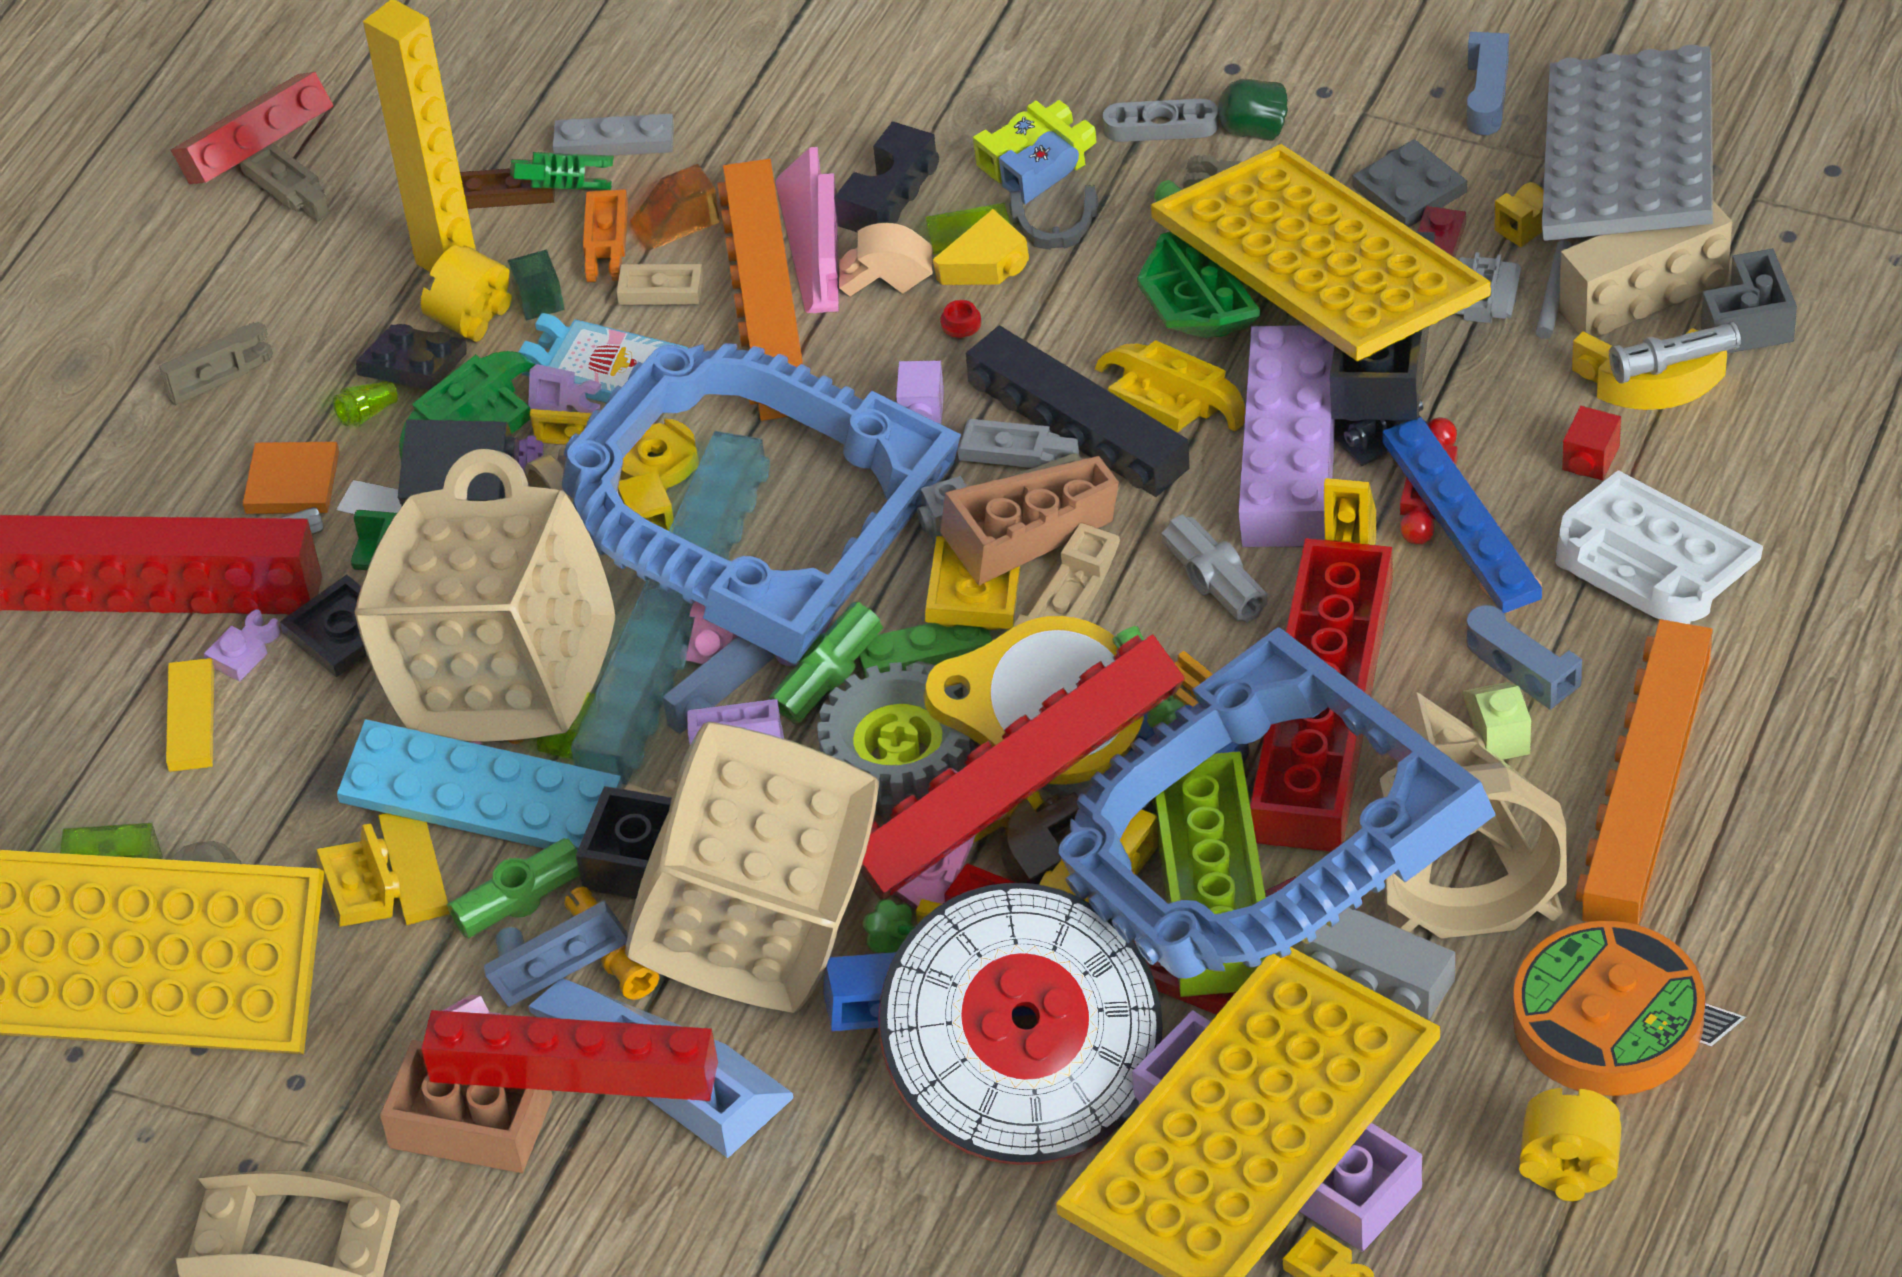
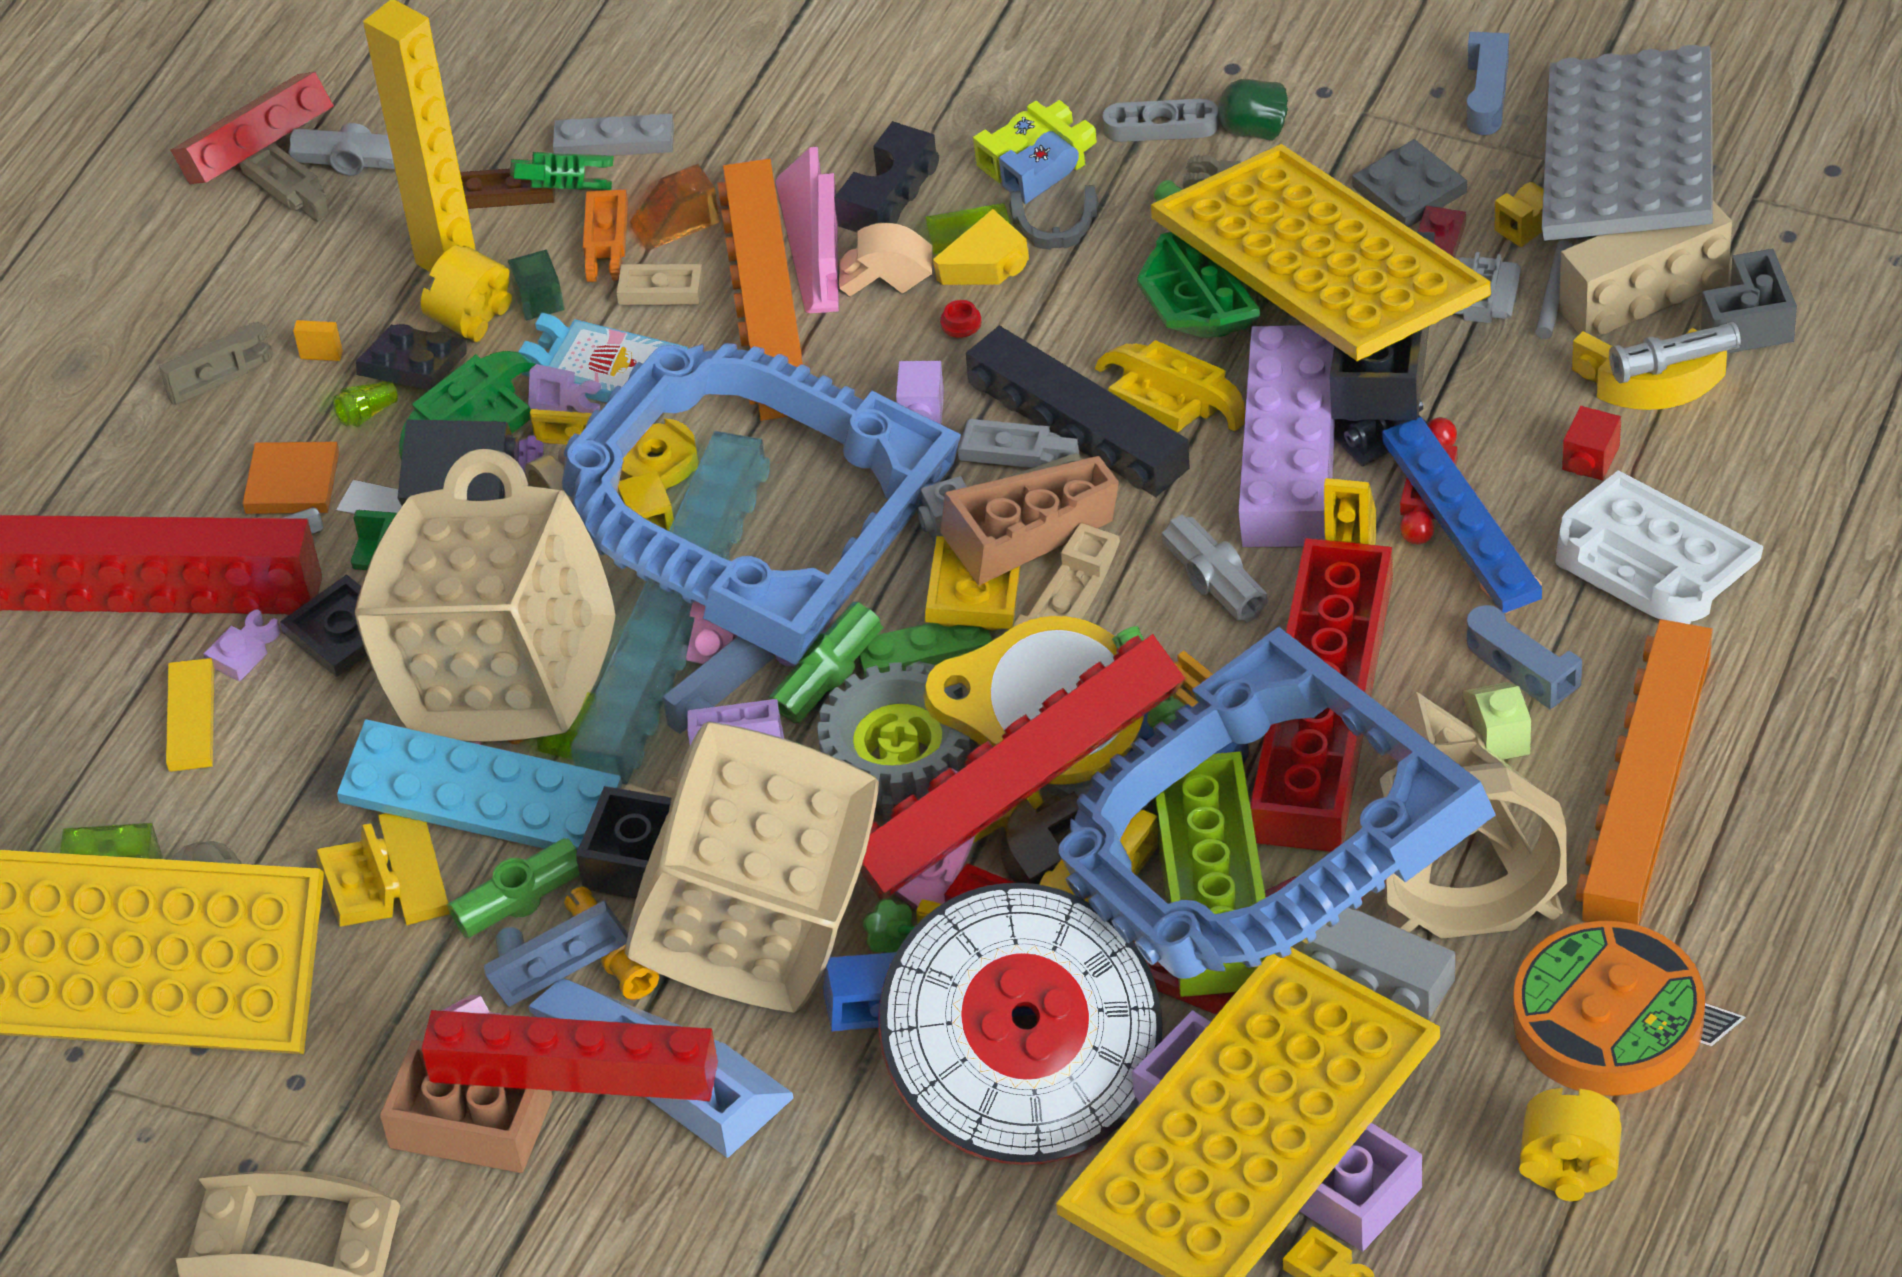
none -> light grey piece [289,123,395,176]
none -> light orange tile [293,320,343,361]

